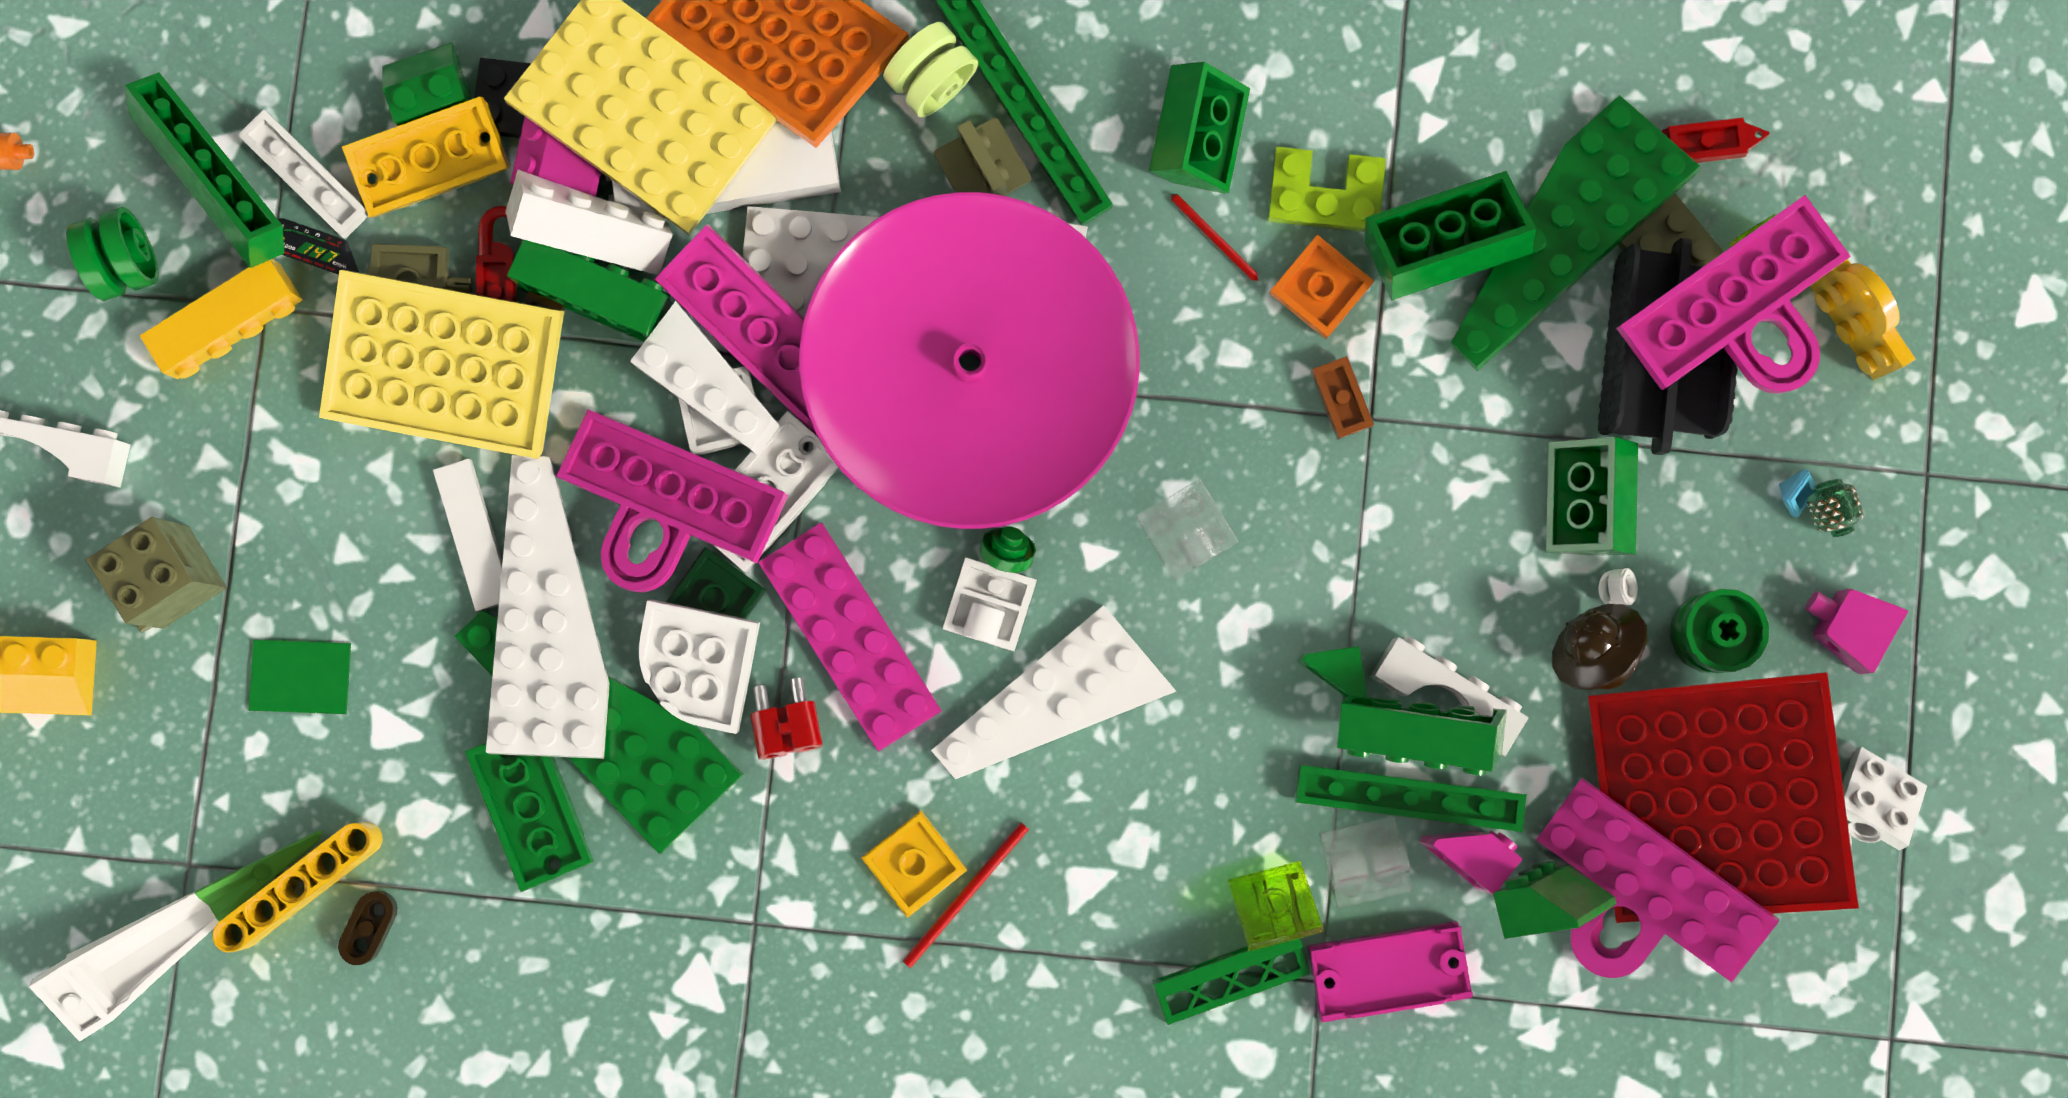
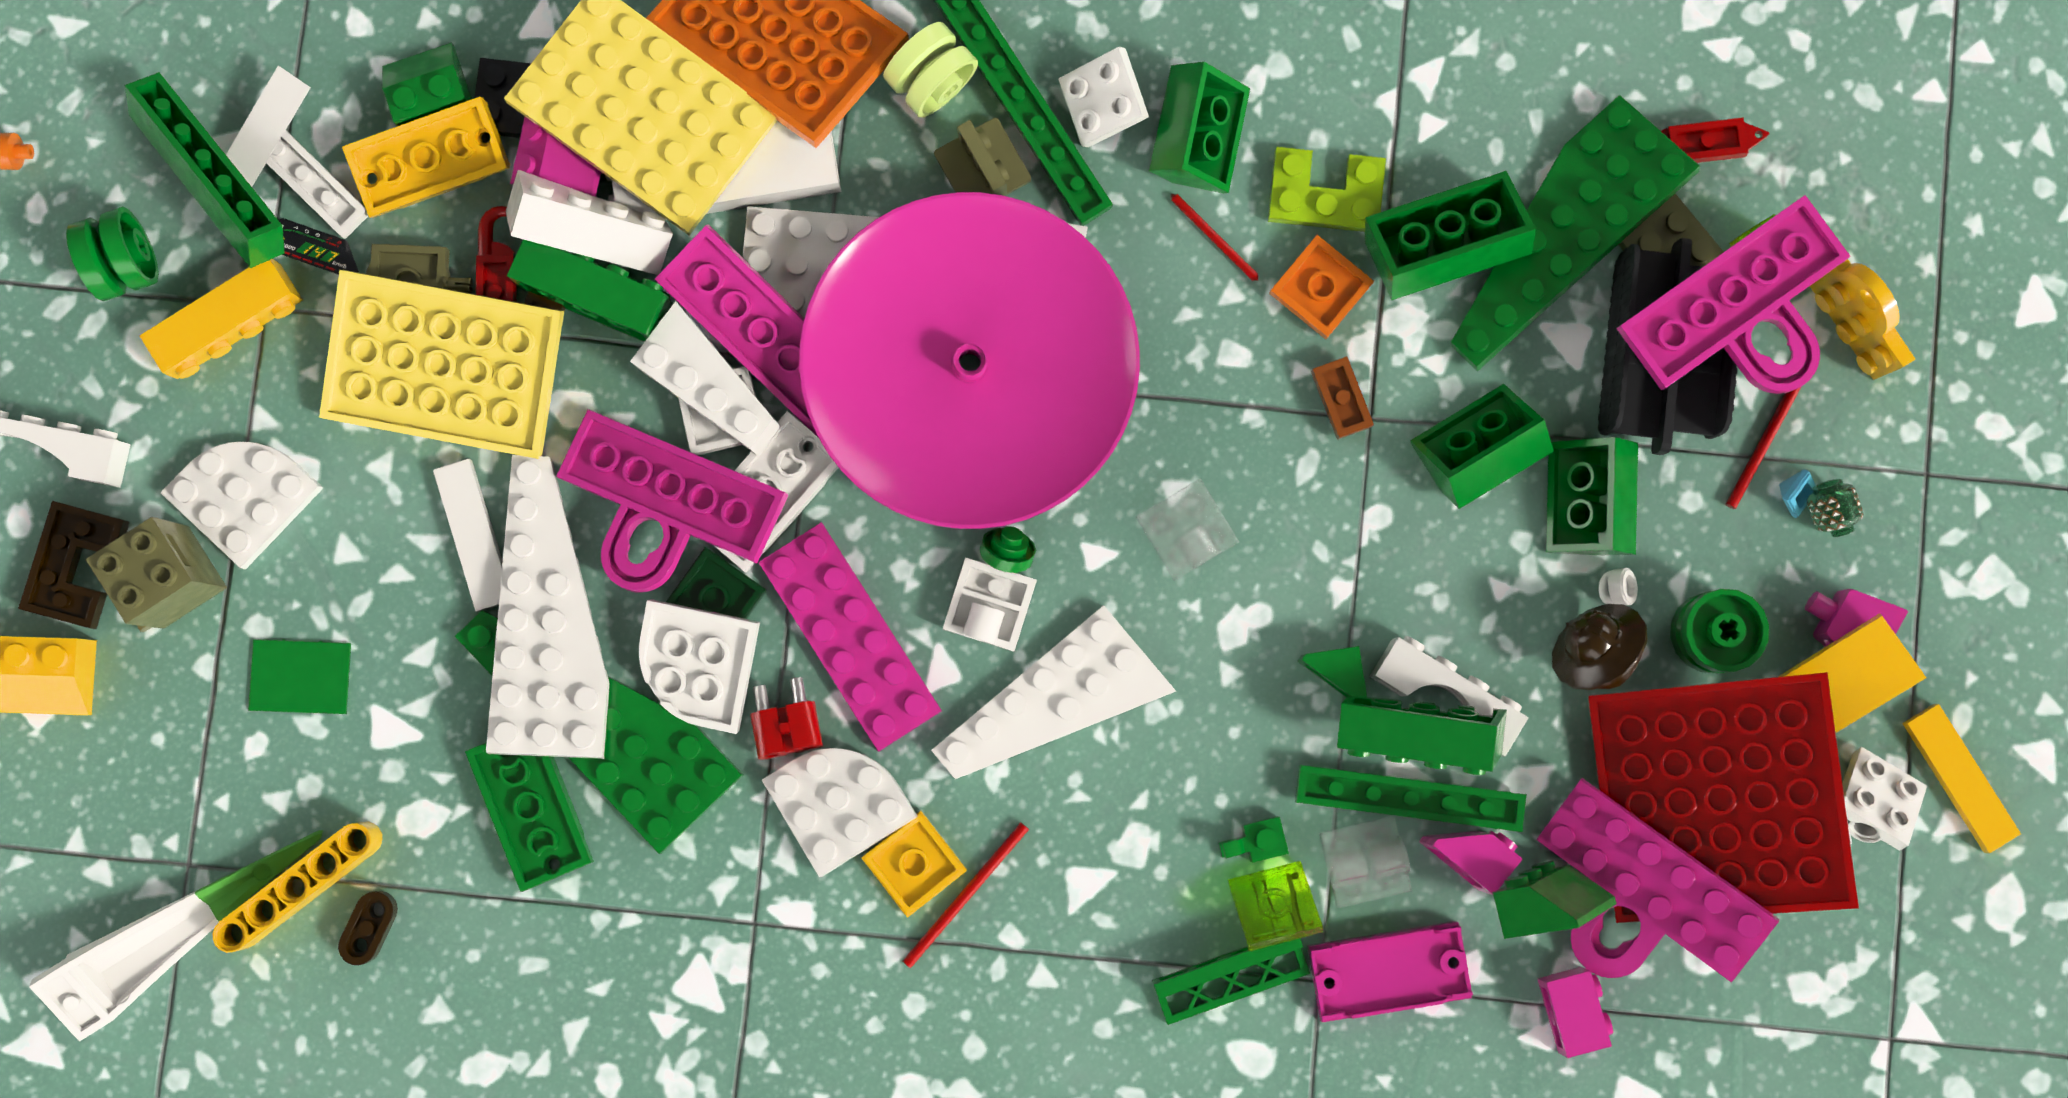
none -> dark brown plate [18,501,130,629]
none -> white plate [161,442,323,569]
none -> white sticker [226,66,311,187]
none -> white plate [762,748,918,877]
none -> white plate [1058,47,1149,147]
none -> green plate [1218,816,1289,863]
none -> green slope [1410,384,1554,509]
none -> dark pink brick [1537,967,1613,1058]
none -> red axle [1725,386,1802,509]
none -> yellow tile [1778,613,1927,733]
none -> yellow tile [1902,704,2021,853]

